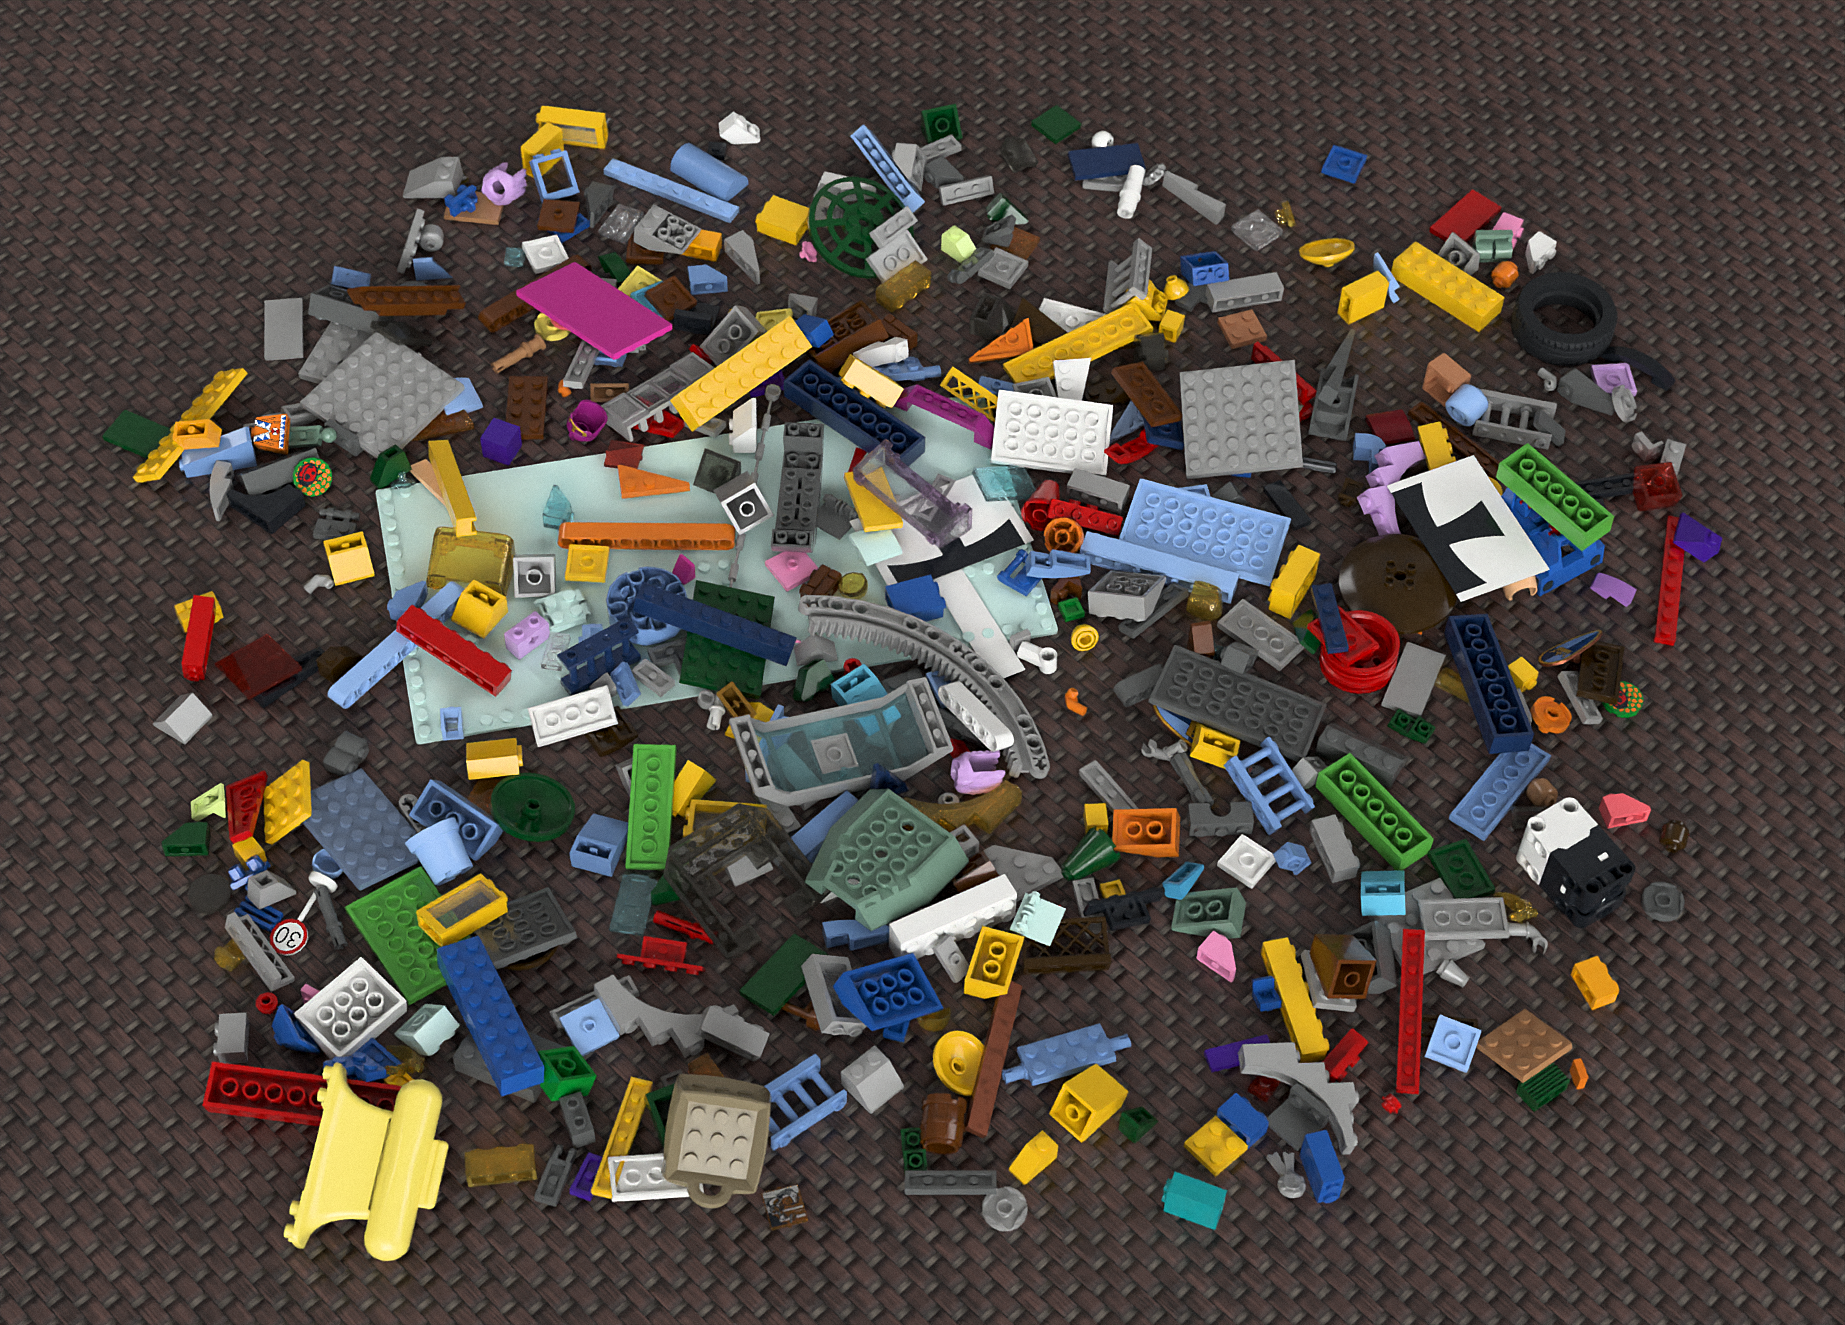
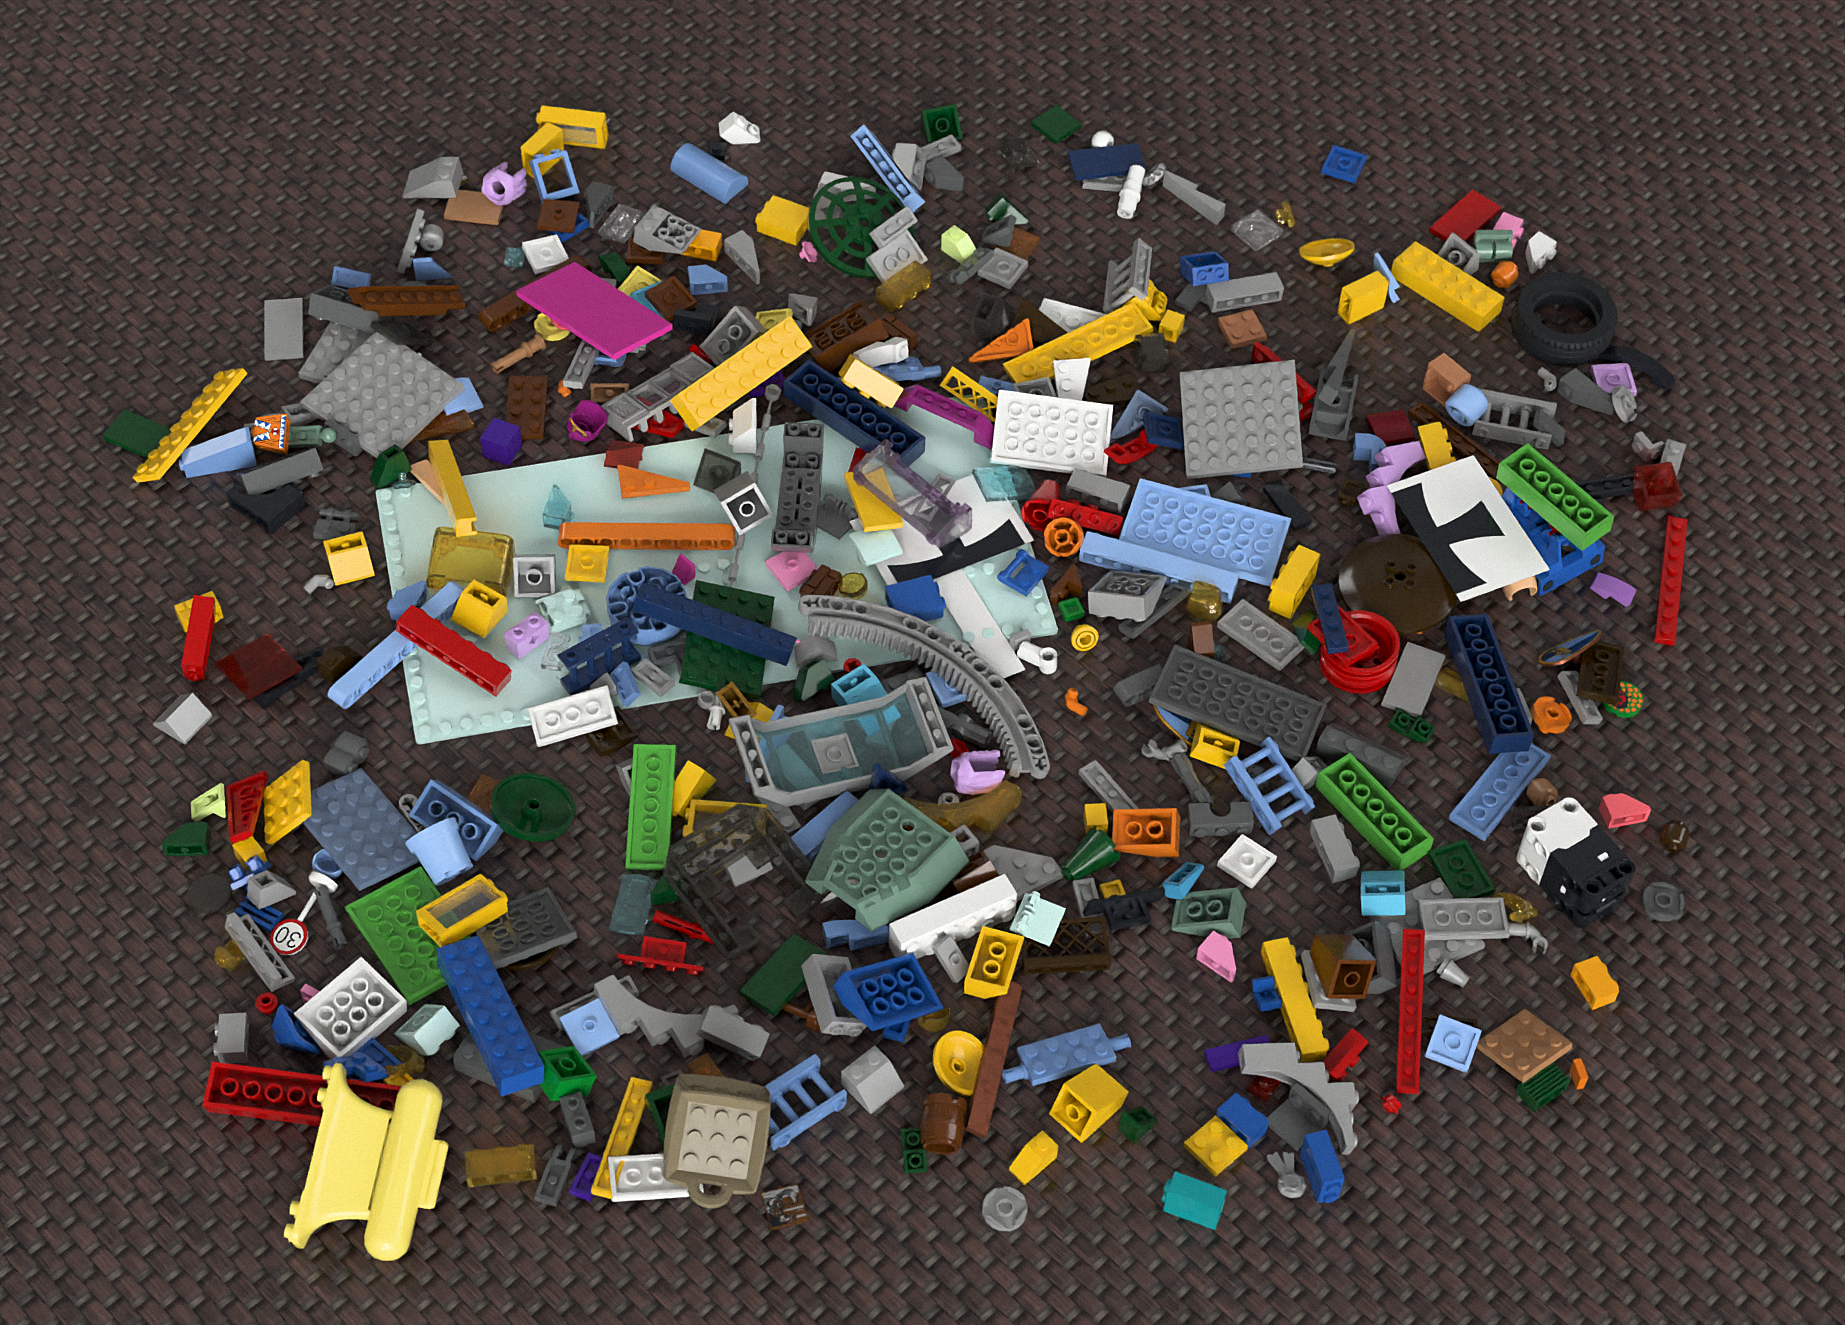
light orange brick [172,419,222,450] -> none
light grey slope [209,460,234,521] -> none
tile [292,457,332,497] -> none
light blue window [440,707,464,741] -> none
blue hips [444,184,478,217] -> none
yellow brick [466,738,523,780] -> none
medium blue slope [570,813,628,877] -> none
light blue plate [604,158,739,223] -> none
blue brick [795,314,834,348] -> none
dark grey plate [905,1170,997,1195] -> none
white beam [938,681,1014,752] -> none
light grey plate [939,175,994,206] -> none
medium blue slope [1025,549,1091,578] -> none
reddish brown plate [1111,361,1183,427] -> none
yellow brick [1164,275,1189,300] -> none
dark grey brick [1220,641,1259,674] -> none
medium blue brick [1273,842,1311,875] -> none
yellow brick [1508,657,1539,692] -> none
dark purple slope [1673,512,1722,563] -> none

